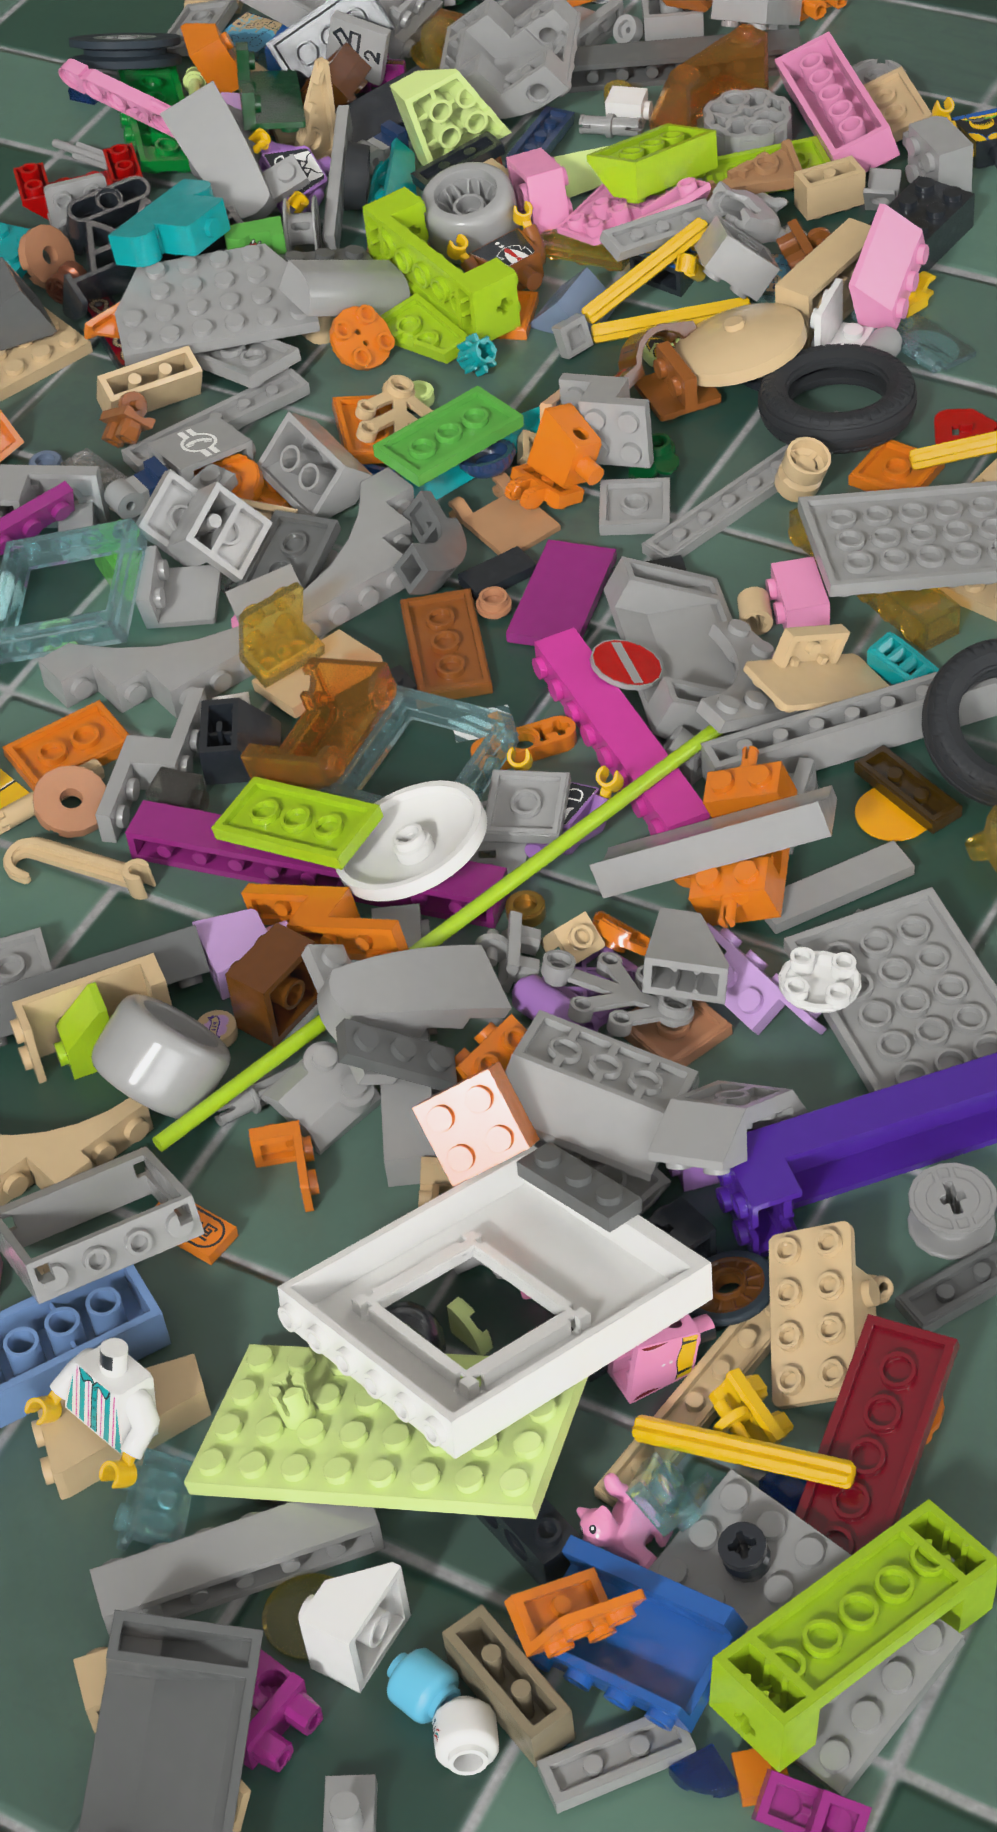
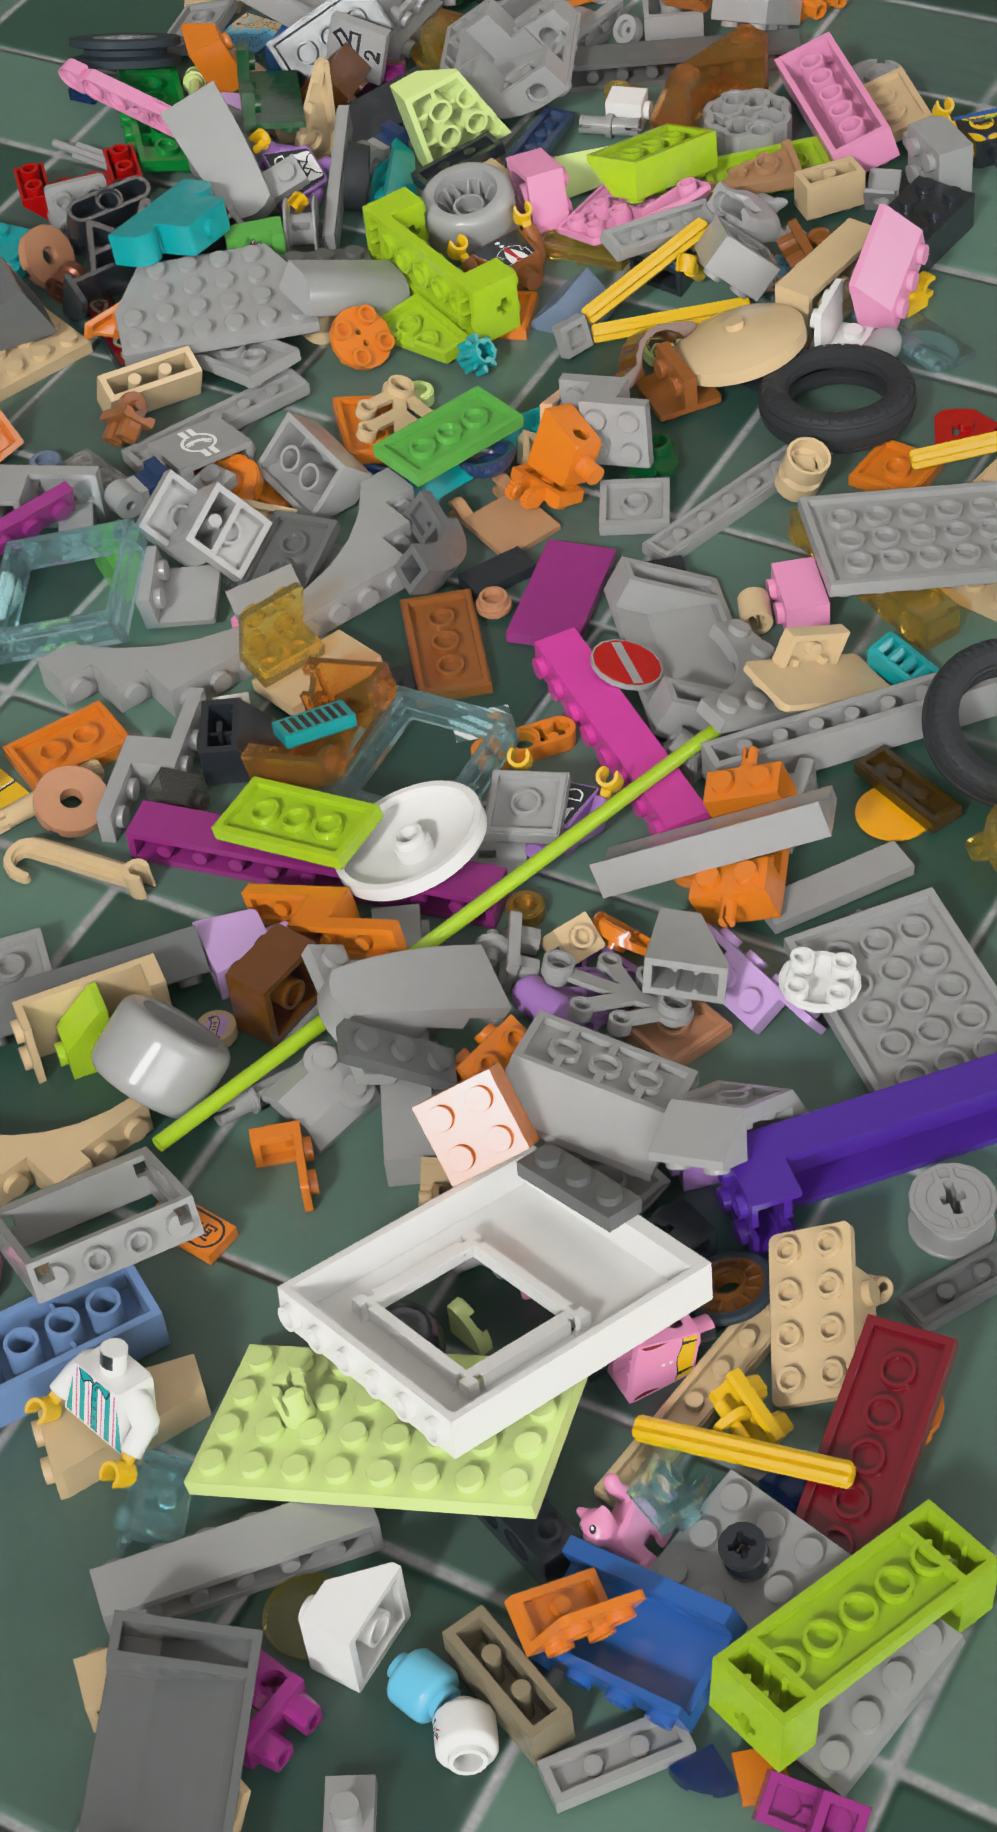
none -> teal tile [272,699,357,749]

